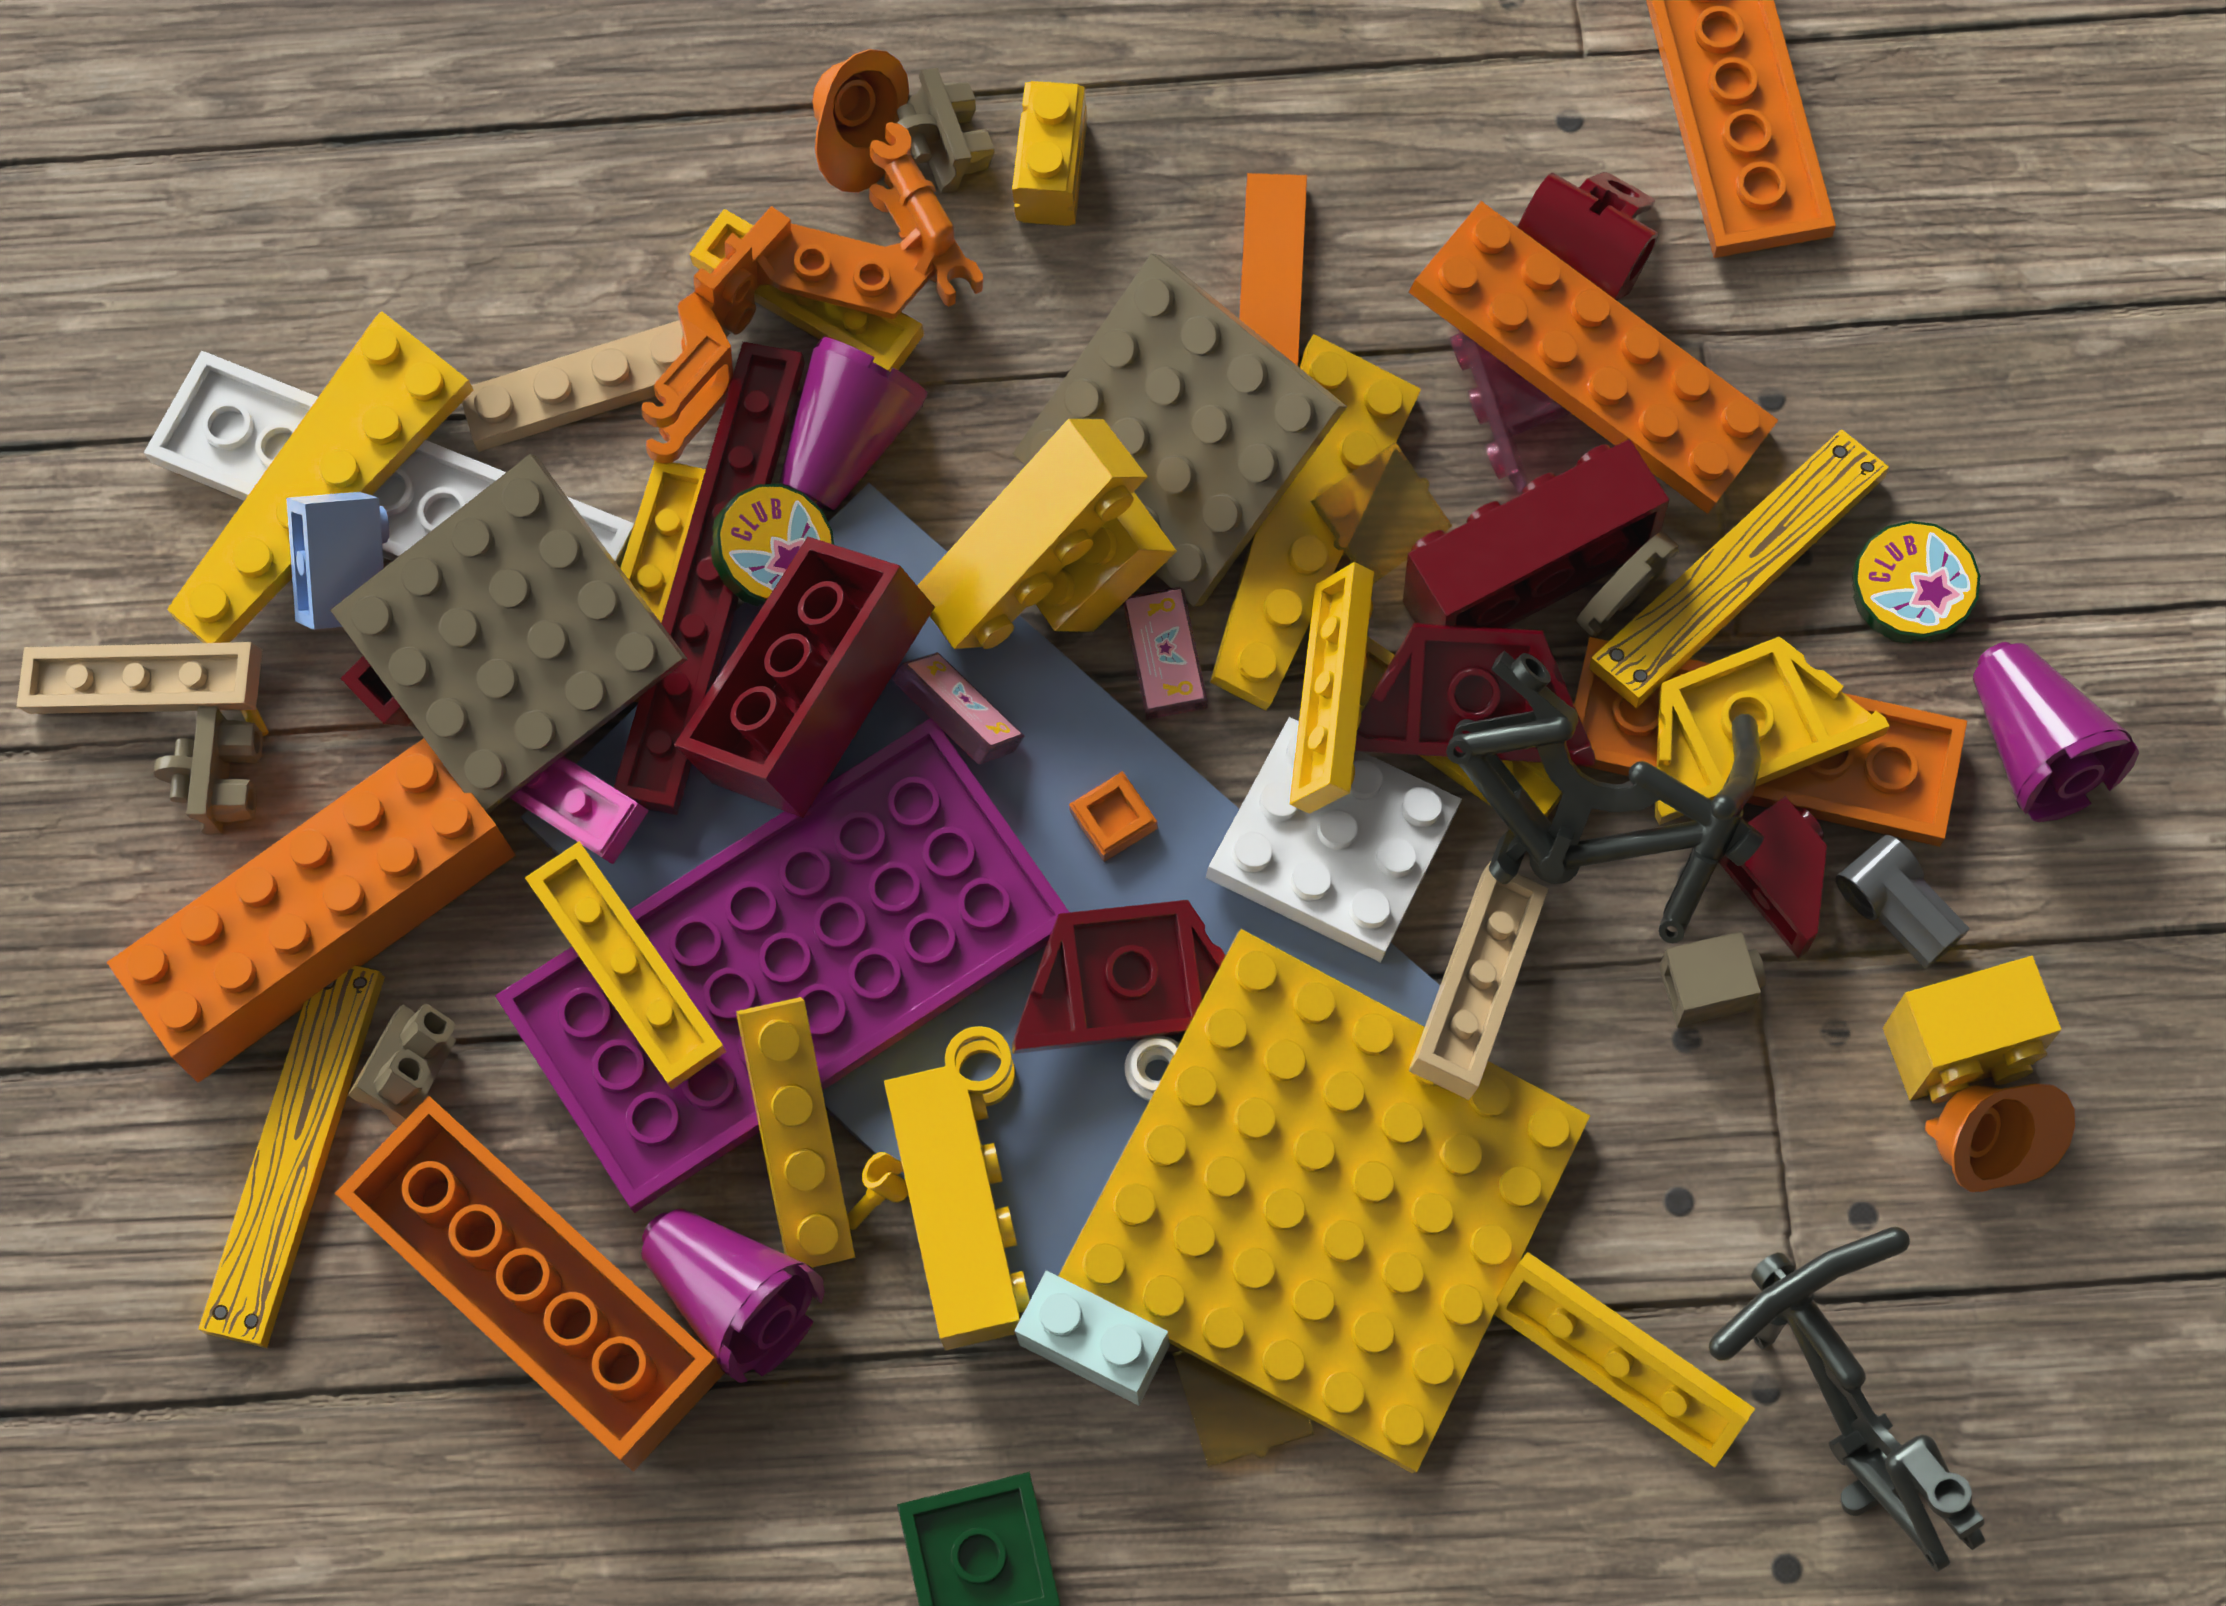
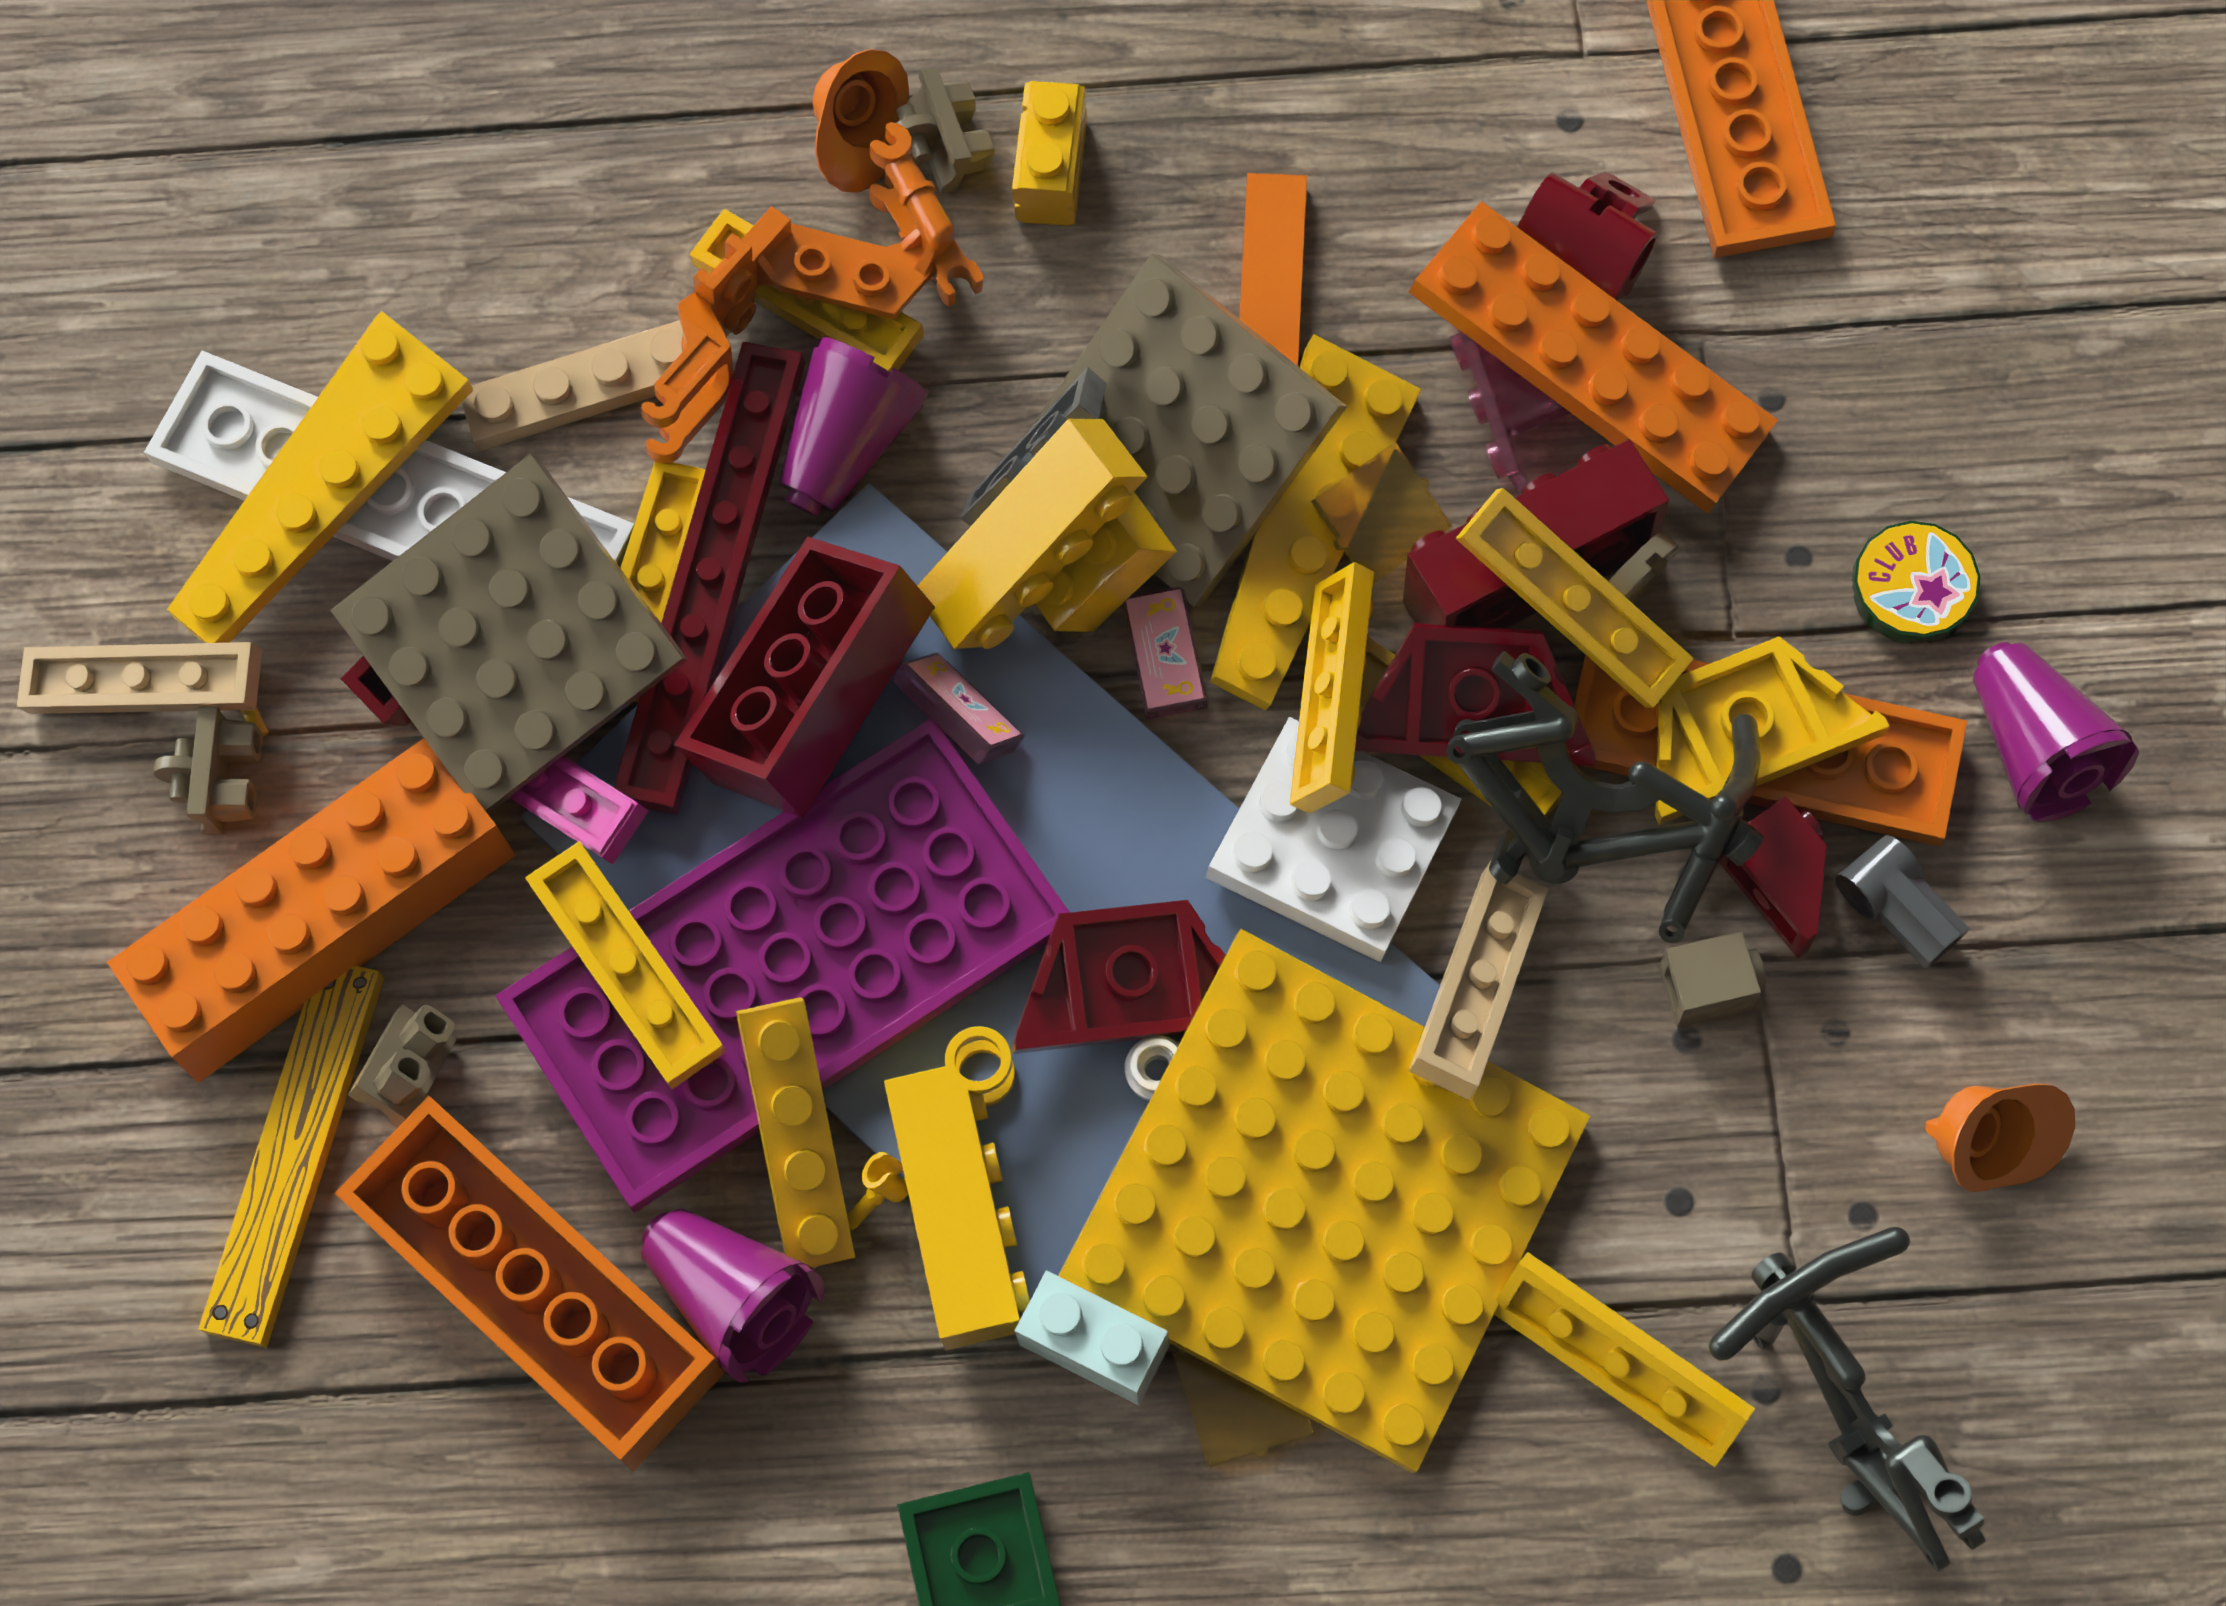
light blue brick [286,492,389,630] -> none
tile [711,484,834,606] -> none
orange tile [1069,771,1158,862] -> none
yellow tile [1589,429,1889,708] -> none
yellow brick [1883,955,2062,1103] -> none
none -> dark grey wing [961,367,1106,527]
none -> yellow plate [1455,488,1694,708]

